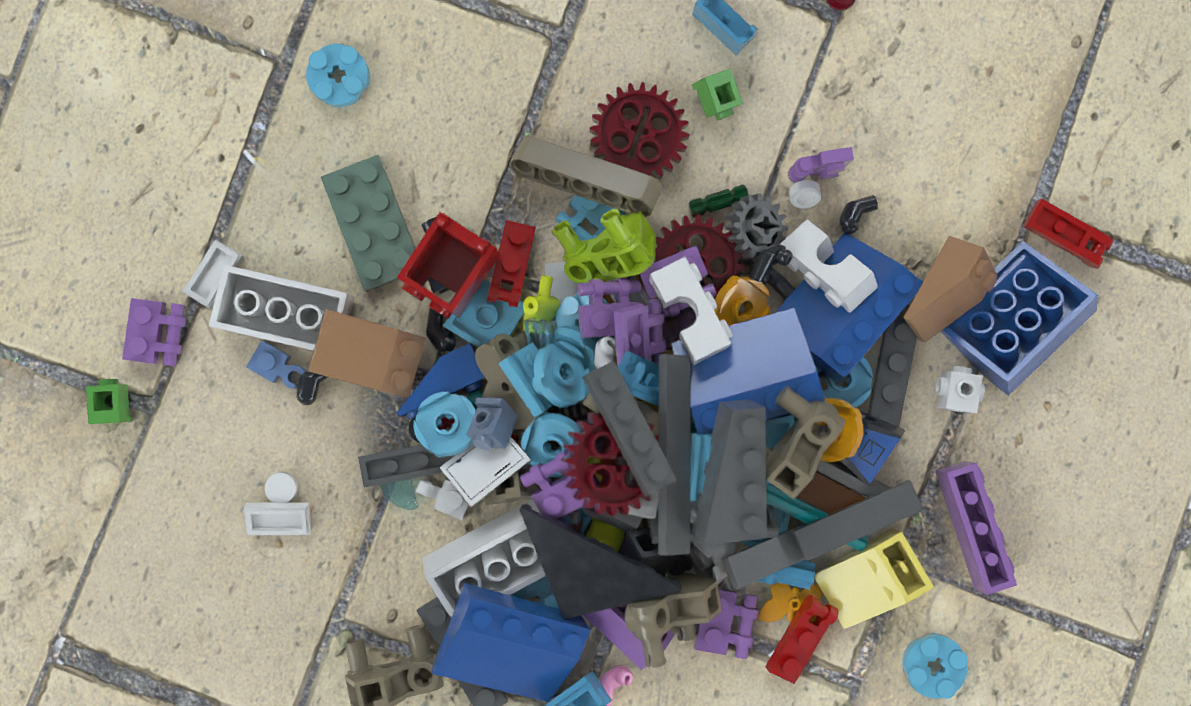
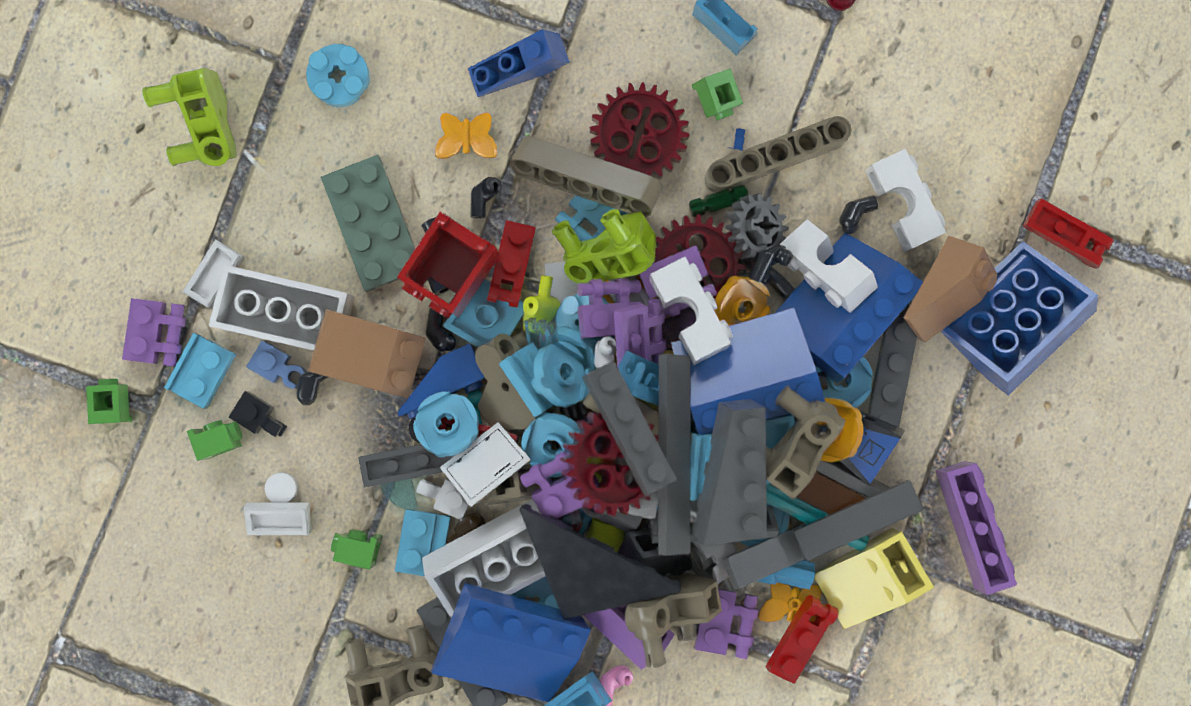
sand blue brick [467,398,519,450] -> none
medium lavender plate [788,147,854,183] -> none
white tile [789,180,821,209] -> none
medium azure plate [902,633,968,699] -> none
white brick [935,366,985,413] -> none
none -> lime piece [142,68,237,166]
none -> medium azure plate [164,333,236,409]
none -> bright green brick [187,420,242,461]
none -> black plate [228,391,288,437]
none -> bright green brick [331,529,383,570]
none -> medium azure plate [395,508,451,576]
none -> light orange piece [435,112,497,159]
none -> dark brown cylinder [446,513,486,544]
none -> blue slope [468,29,570,97]
none -> black arm [470,177,502,219]
none -> dark tan beam [705,116,852,192]
none -> blue piece [727,128,745,151]
none -> white arch [864,149,946,252]

